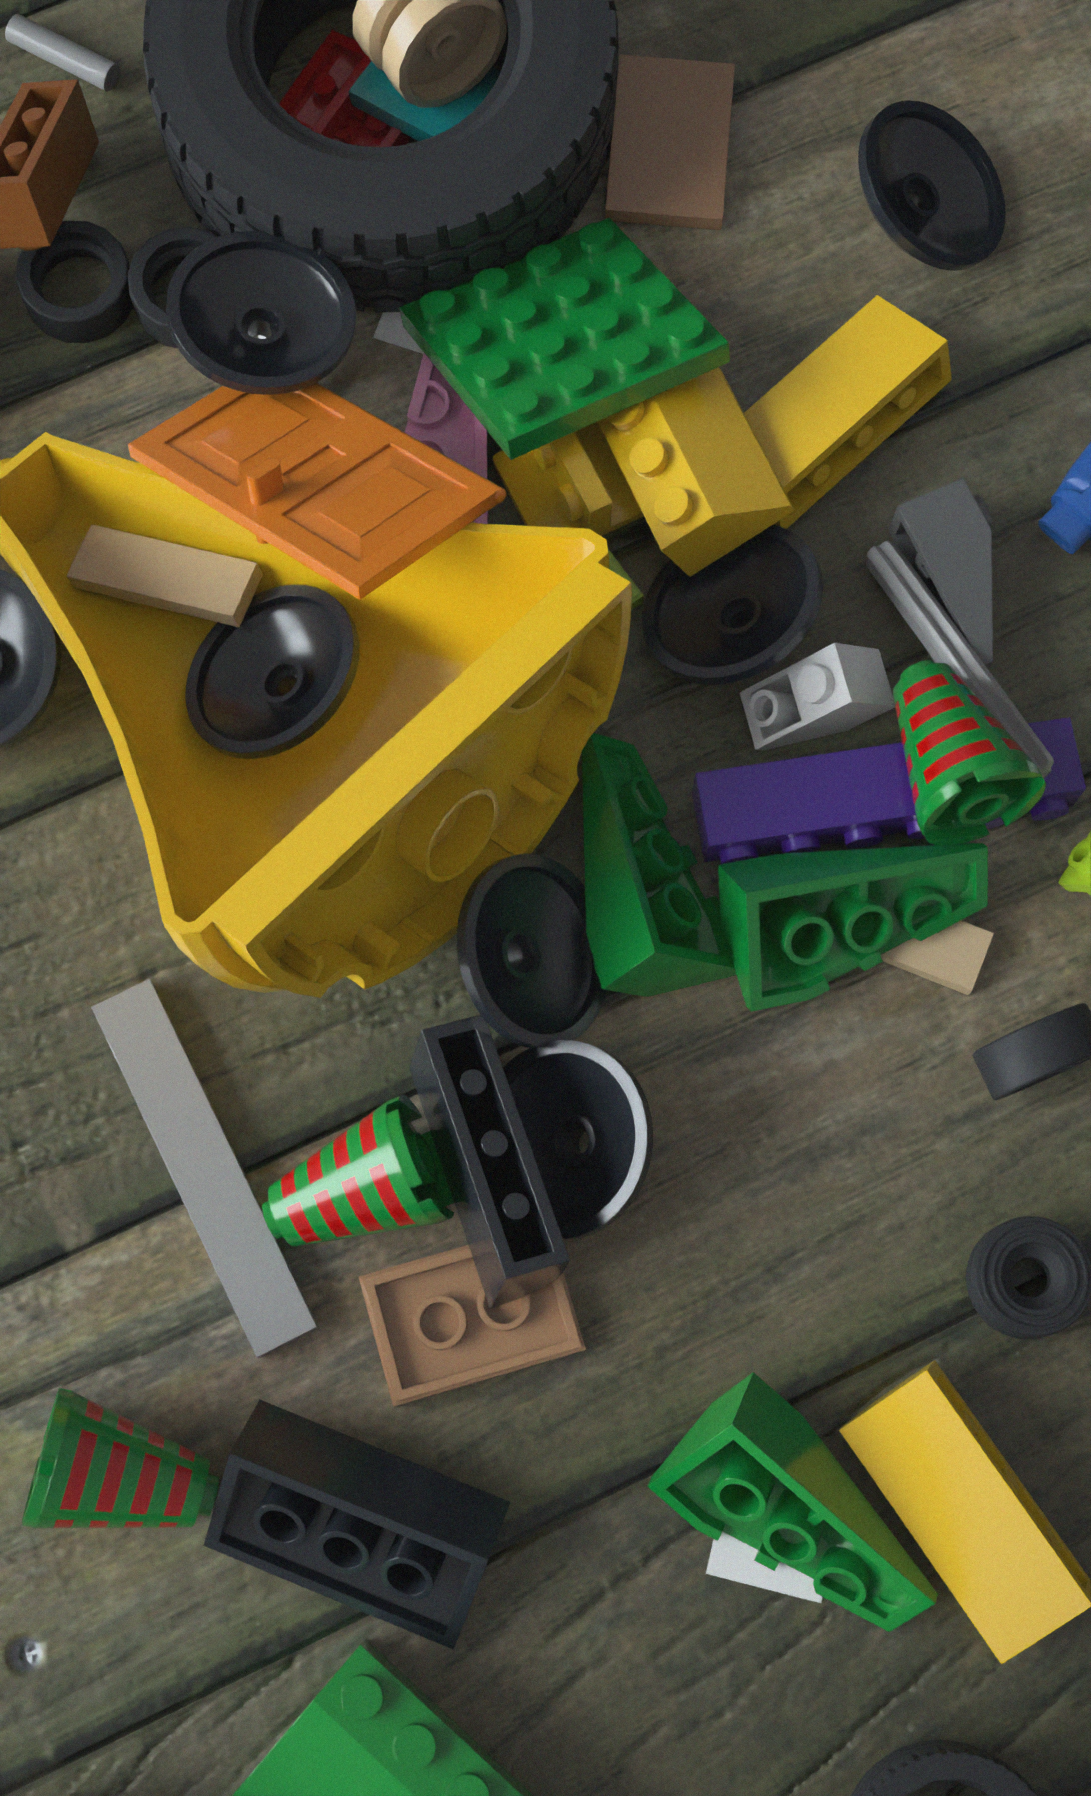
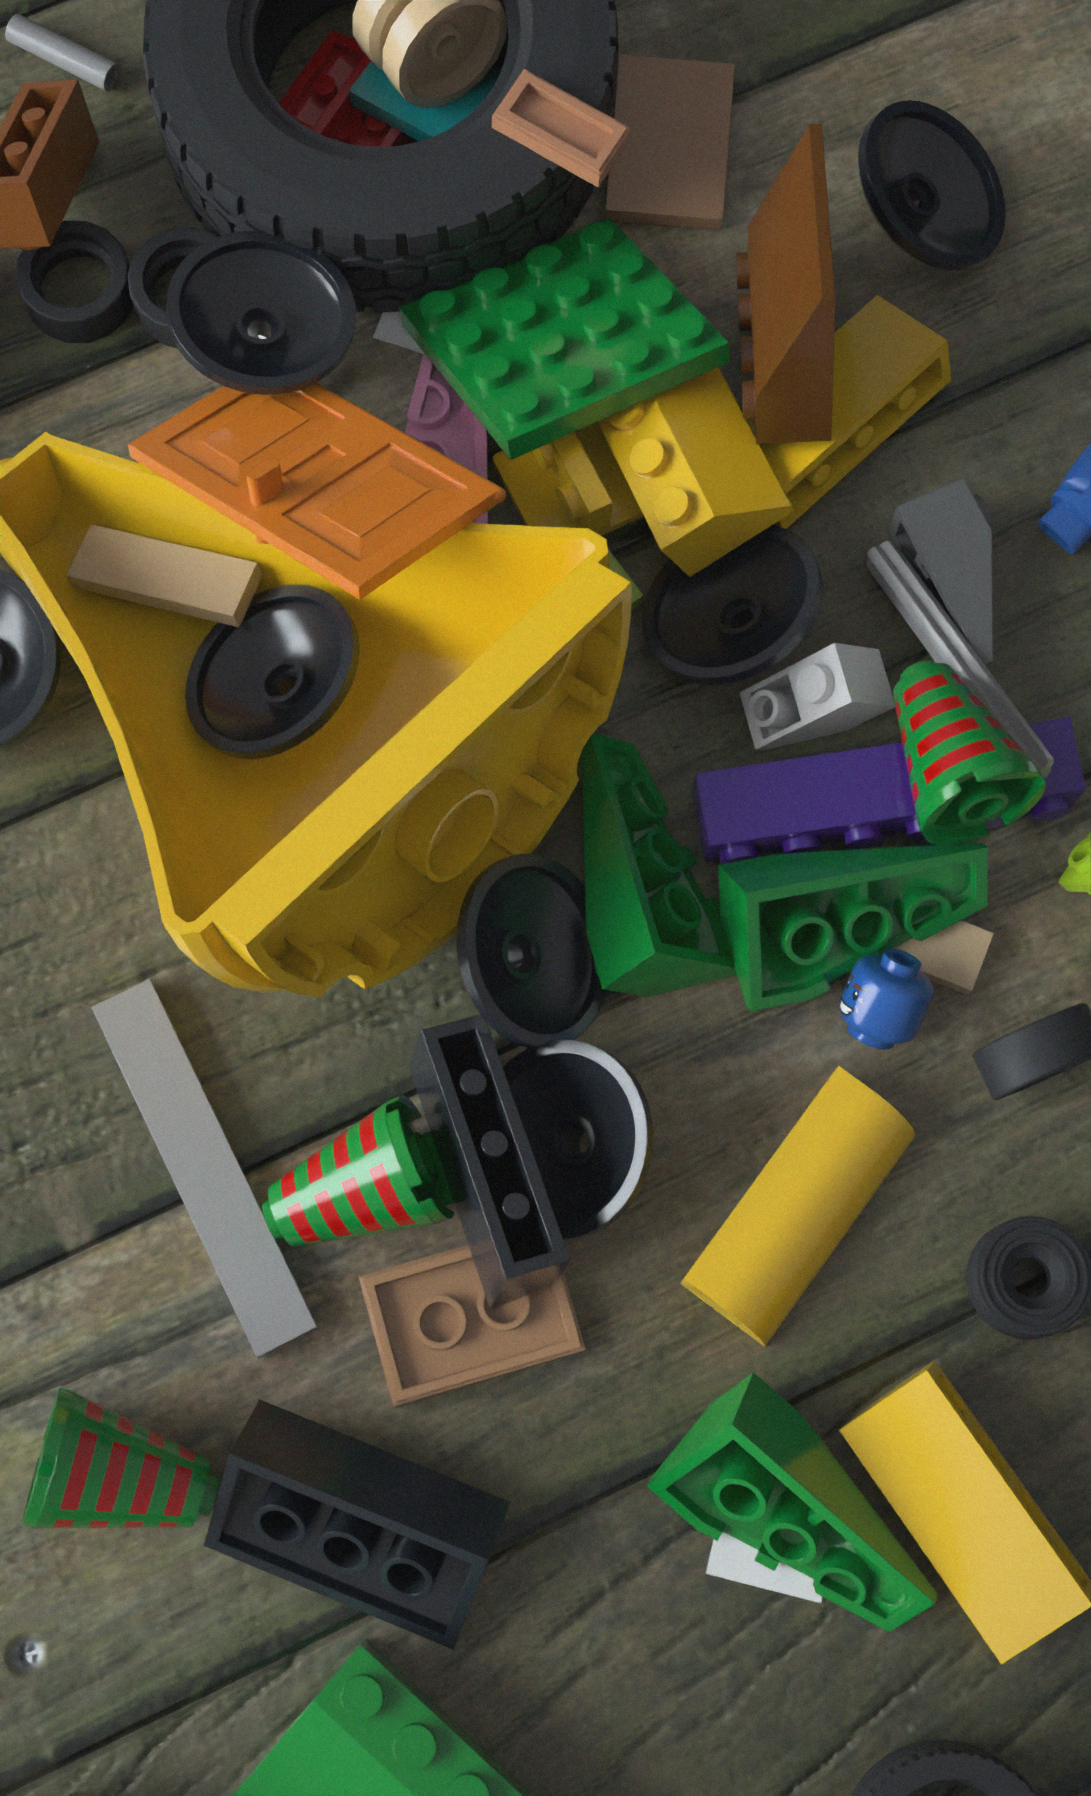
none -> nougat tile [492,69,631,187]
none -> yellow brick [680,1065,915,1347]
none -> reddish brown slope [736,124,835,444]
none -> blue head [839,948,934,1050]

